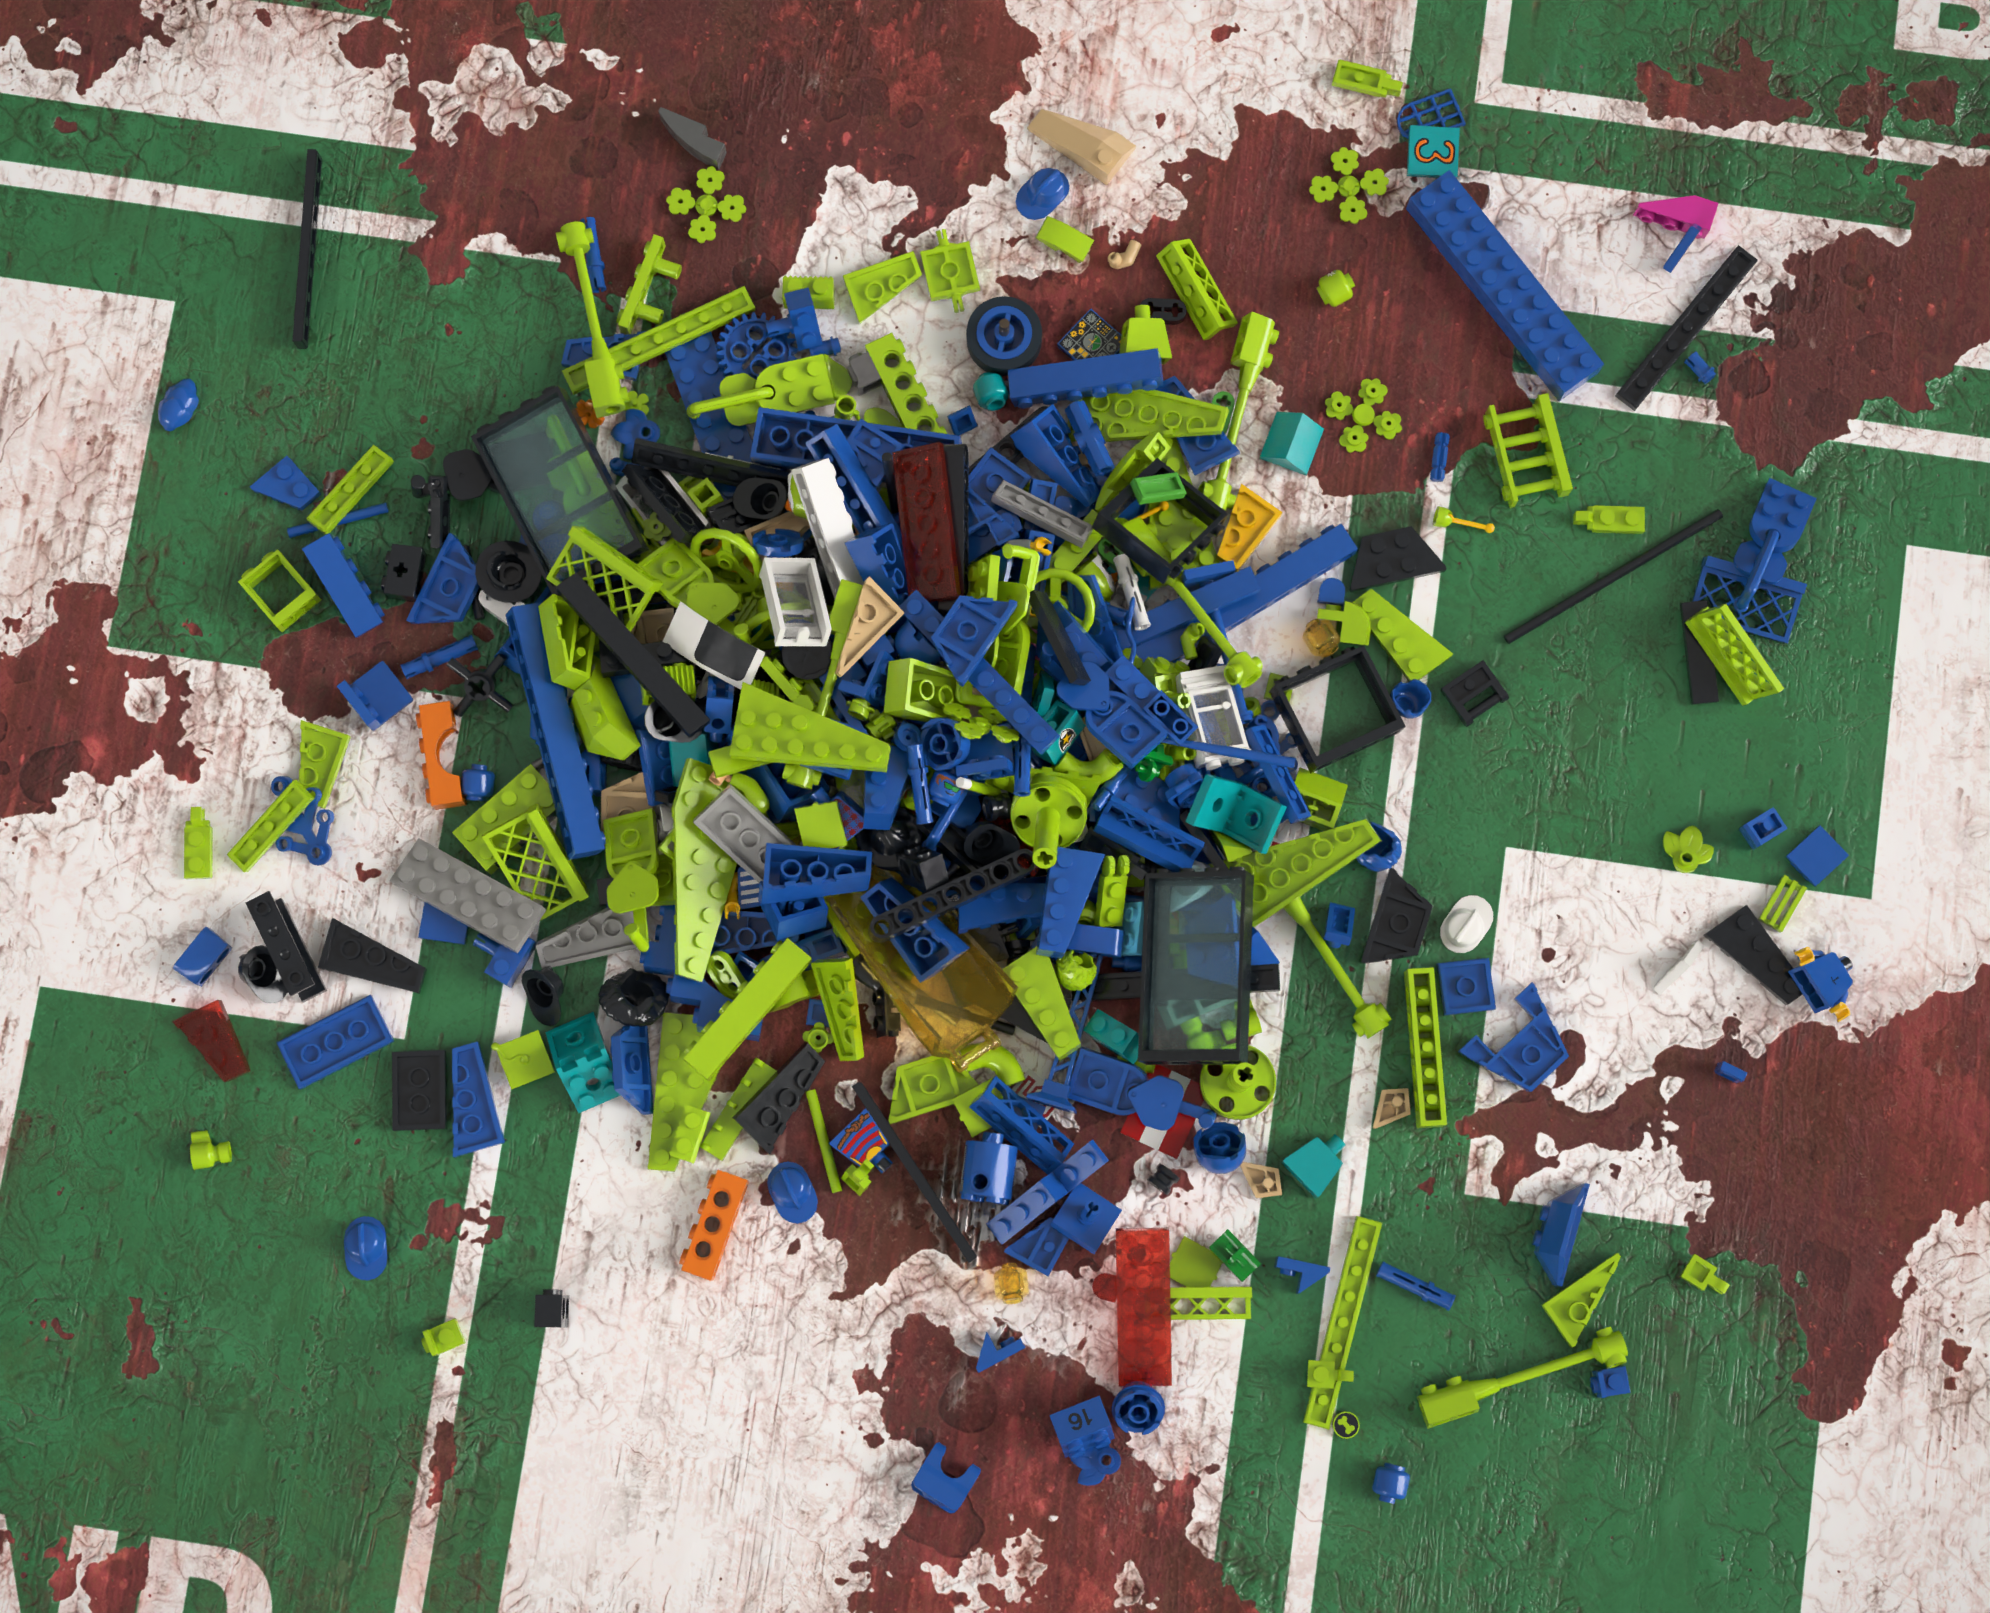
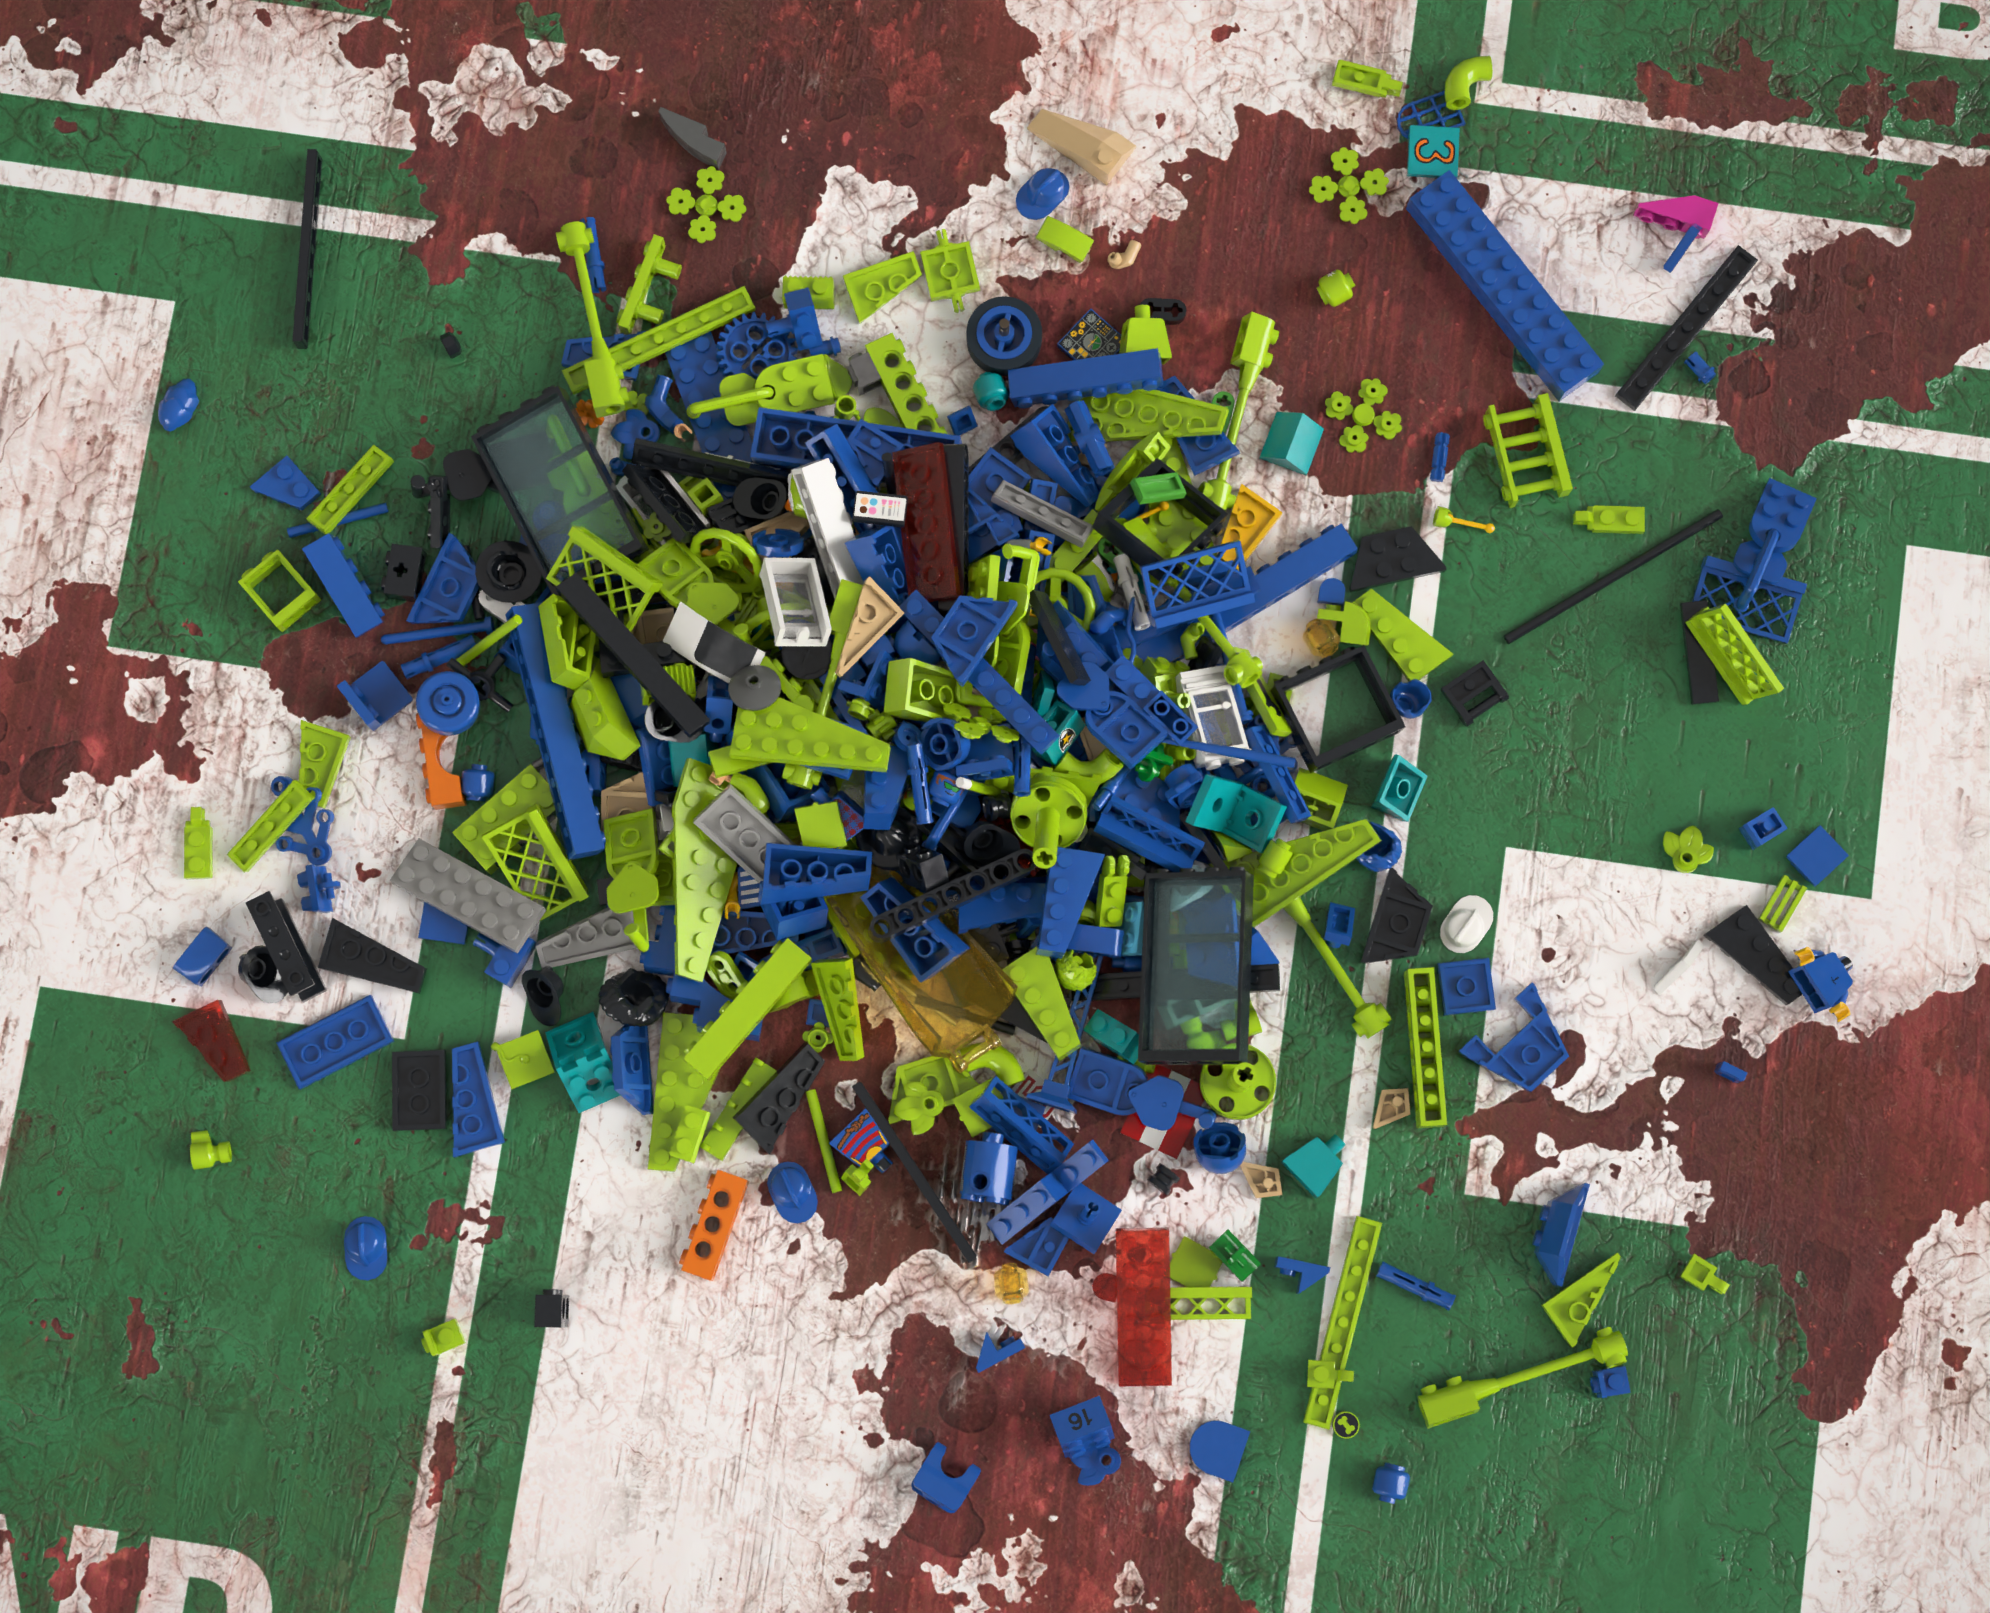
black hinge [872,983,901,1038] -> none
blue cone [1112,1381,1165,1435] -> none
lime fence [1156,239,1238,340] -> none
none -> blue hips [297,864,341,913]
none -> blue bar [381,616,495,645]
none -> blue wheel [416,671,480,736]
none -> black tile [440,332,462,359]
none -> lime bar [456,615,522,666]
none -> blue arm [645,375,693,442]
none -> dark grey dish [728,665,781,711]
none -> slope [852,491,908,527]
none -> lime plate [893,1082,945,1135]
none -> blue arm [1090,607,1127,634]
none -> blue fence [1140,540,1255,629]
none -> blue tile [1189,1420,1250,1483]
none -> lime tile [1233,647,1292,737]
none -> lime brick [1257,838,1293,879]
none -> teal slope [1371,754,1428,822]
none -> lime cylinder [1445,56,1493,110]

